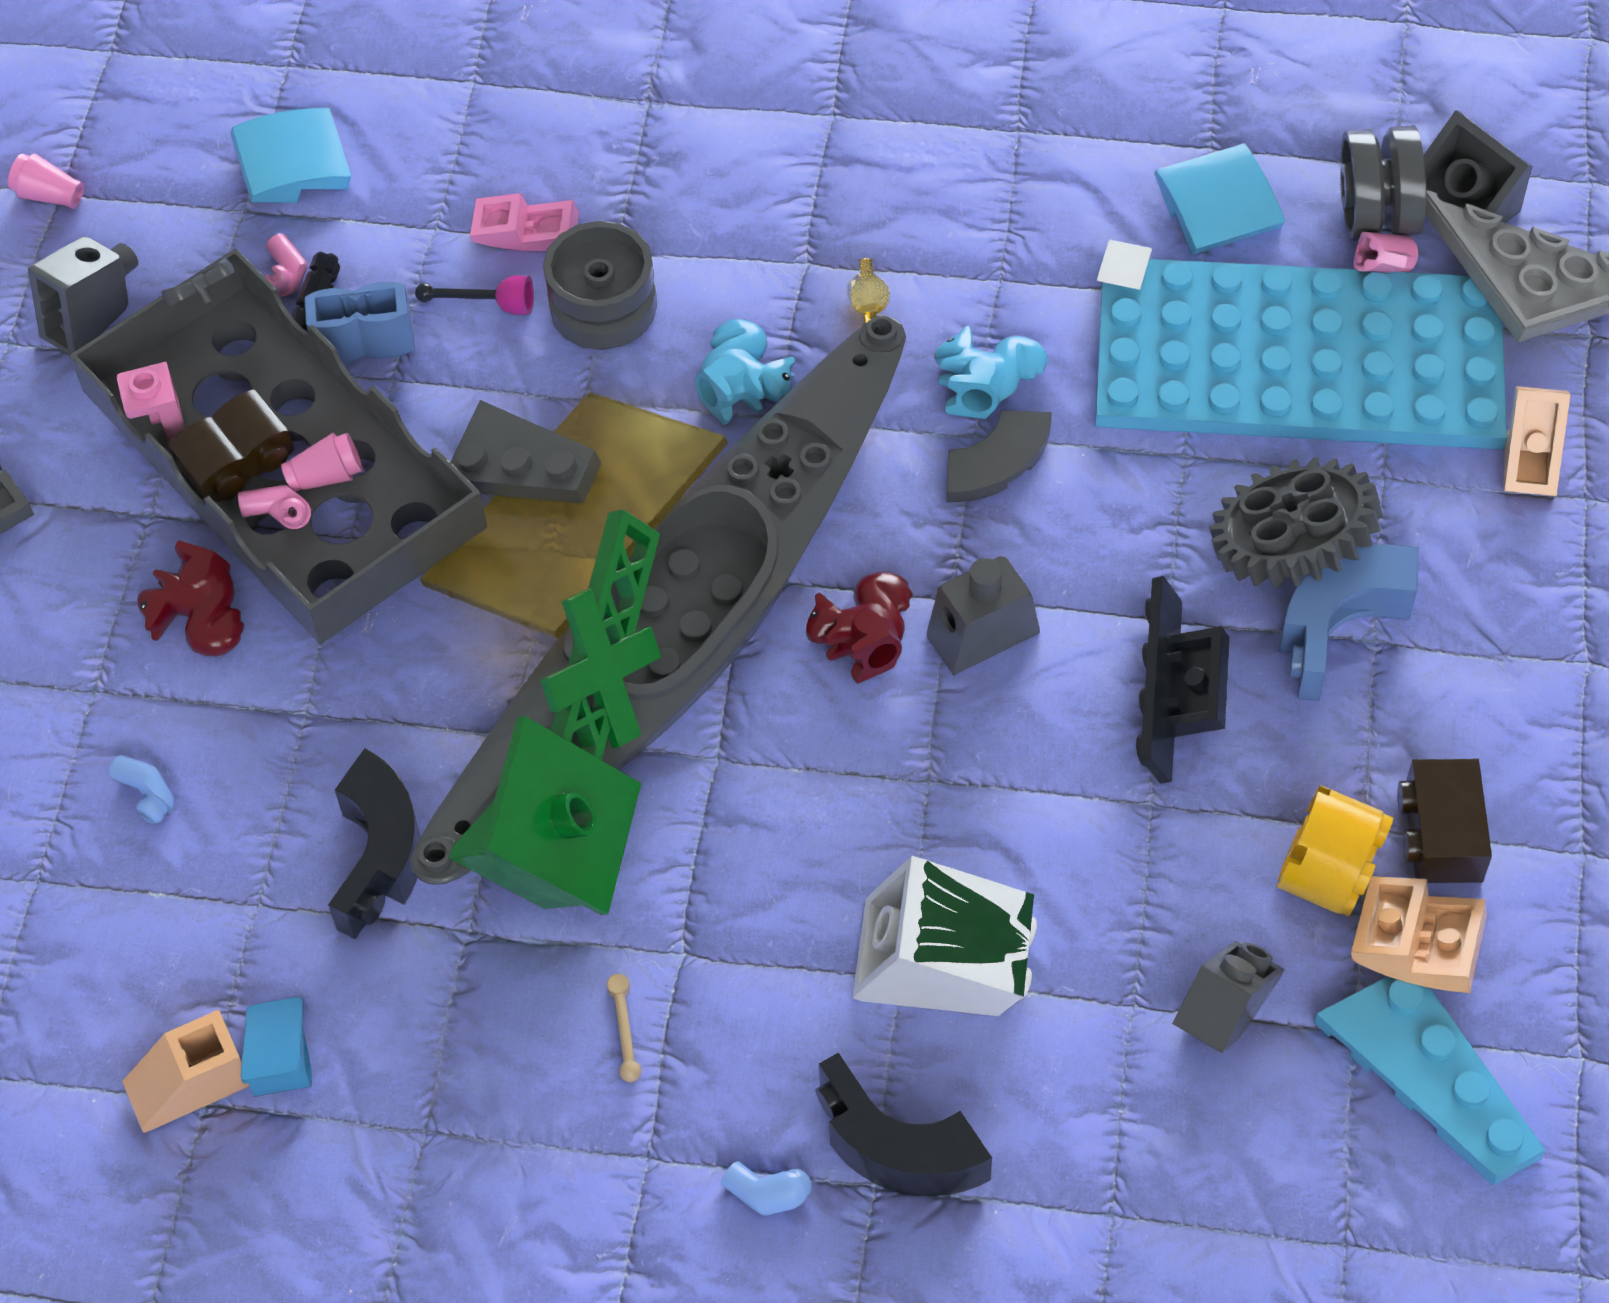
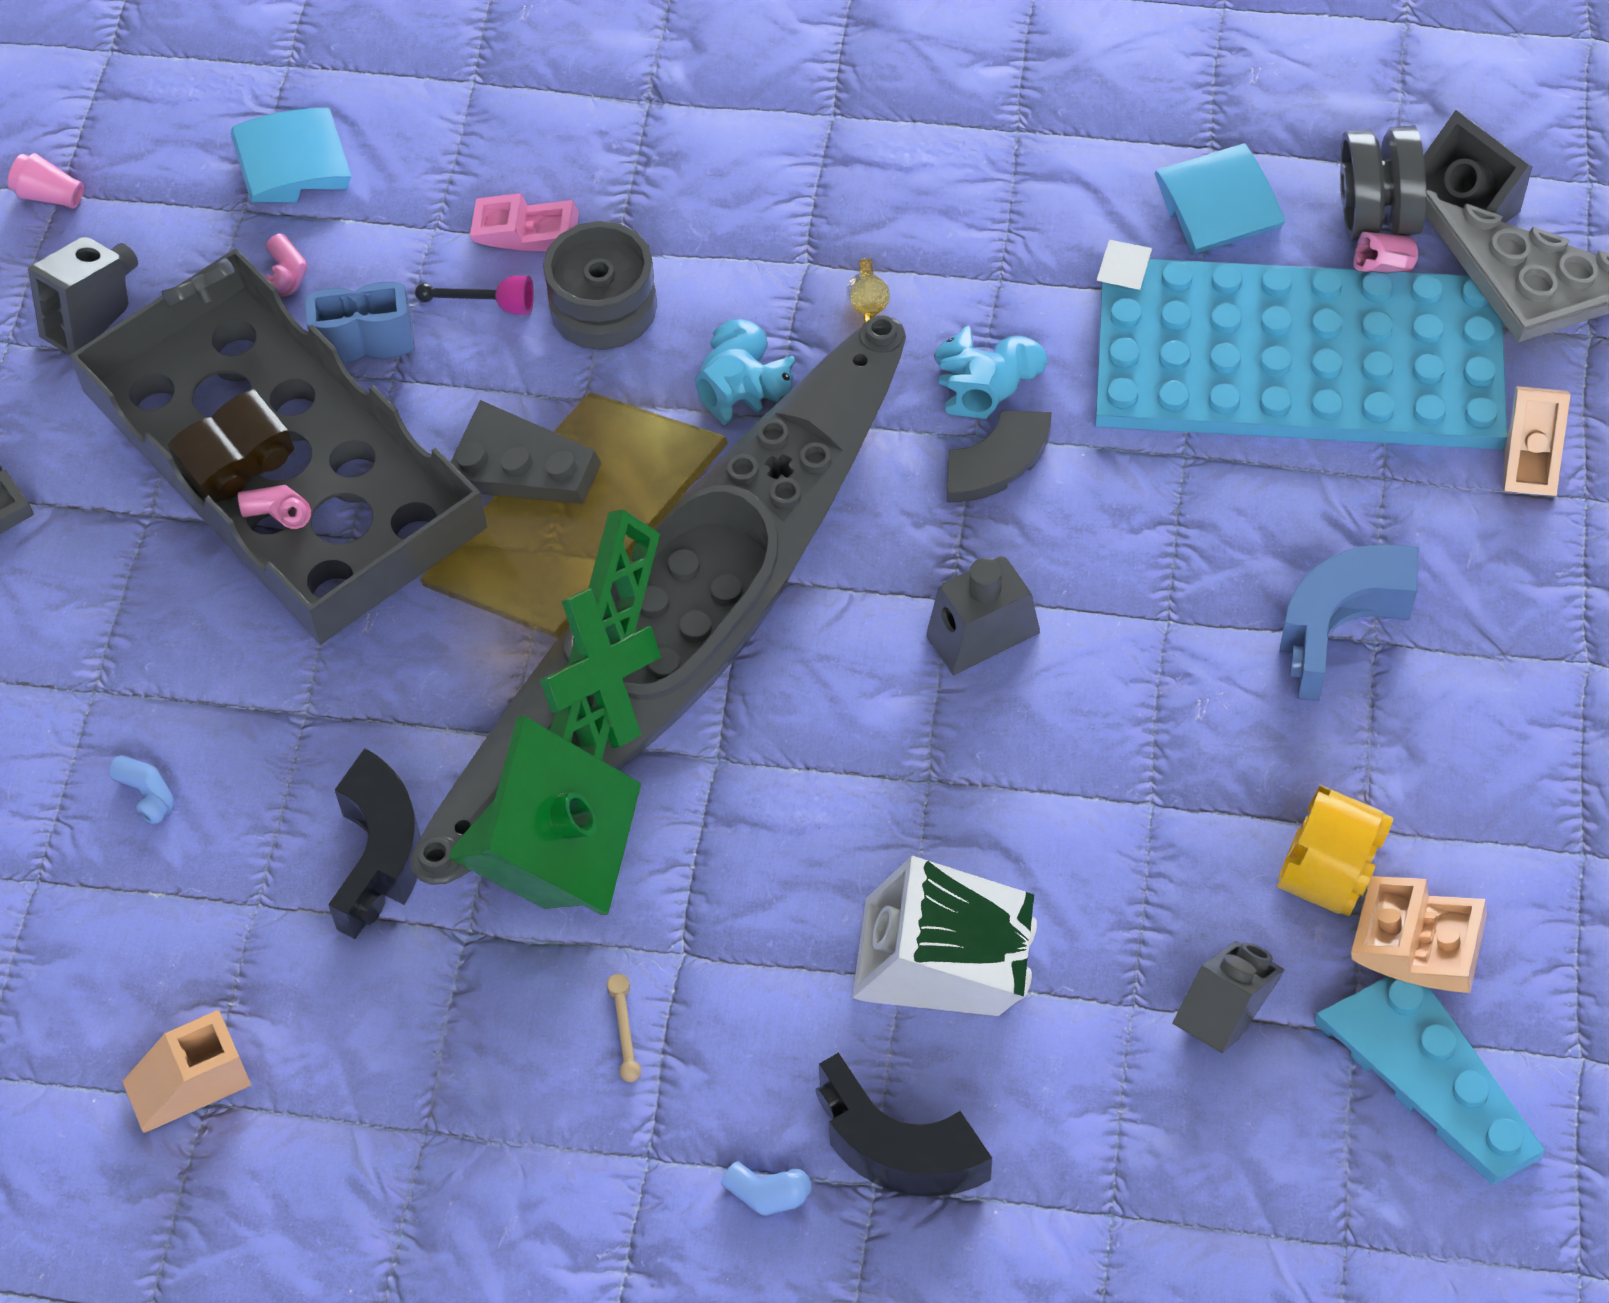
bright pink bracket [117,362,186,442] -> none
dark red animal [137,540,244,657] -> none
dark azure piece [241,997,312,1097] -> none
bright pink cone [281,433,363,492] -> none
black axle [291,251,340,332] -> none
dark red animal [806,572,913,684] -> none
black bracket [1136,576,1230,784] -> none
dark grey gear [1209,457,1383,588] -> none
dark brown brick [1397,758,1492,883] -> none

